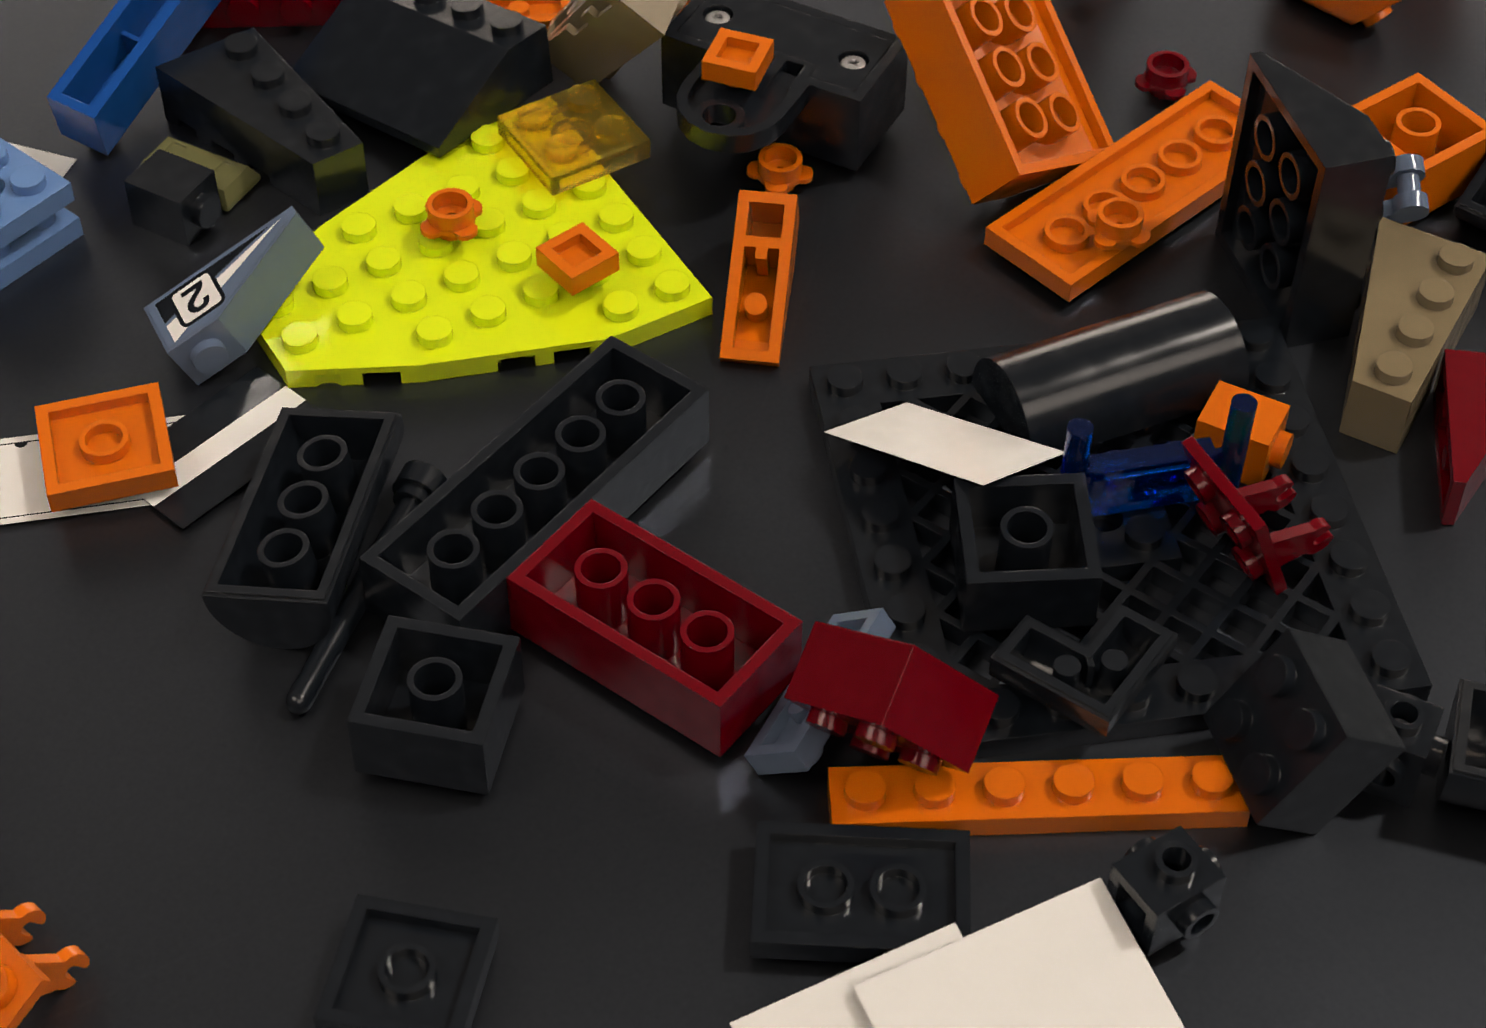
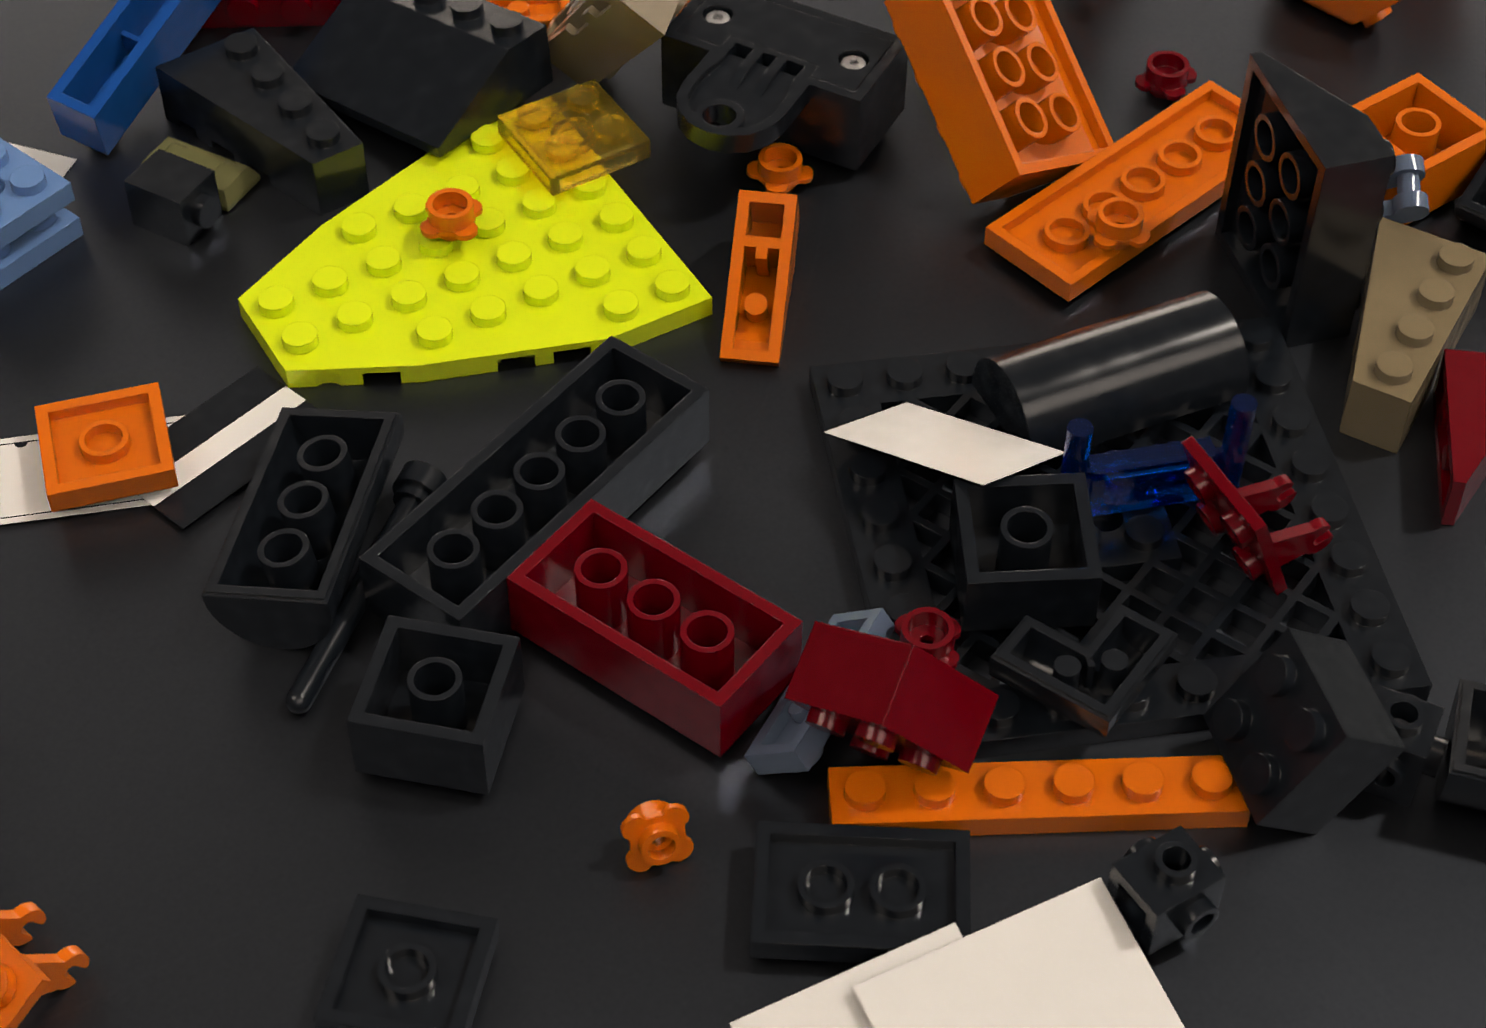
sand blue slope [144,206,324,385] -> none
orange plate [536,222,619,296] -> none
orange plate [701,28,774,91] -> none
orange brick [1194,380,1294,485] -> none
none -> orange plate [620,800,694,872]
none -> dark red plate [895,607,961,669]

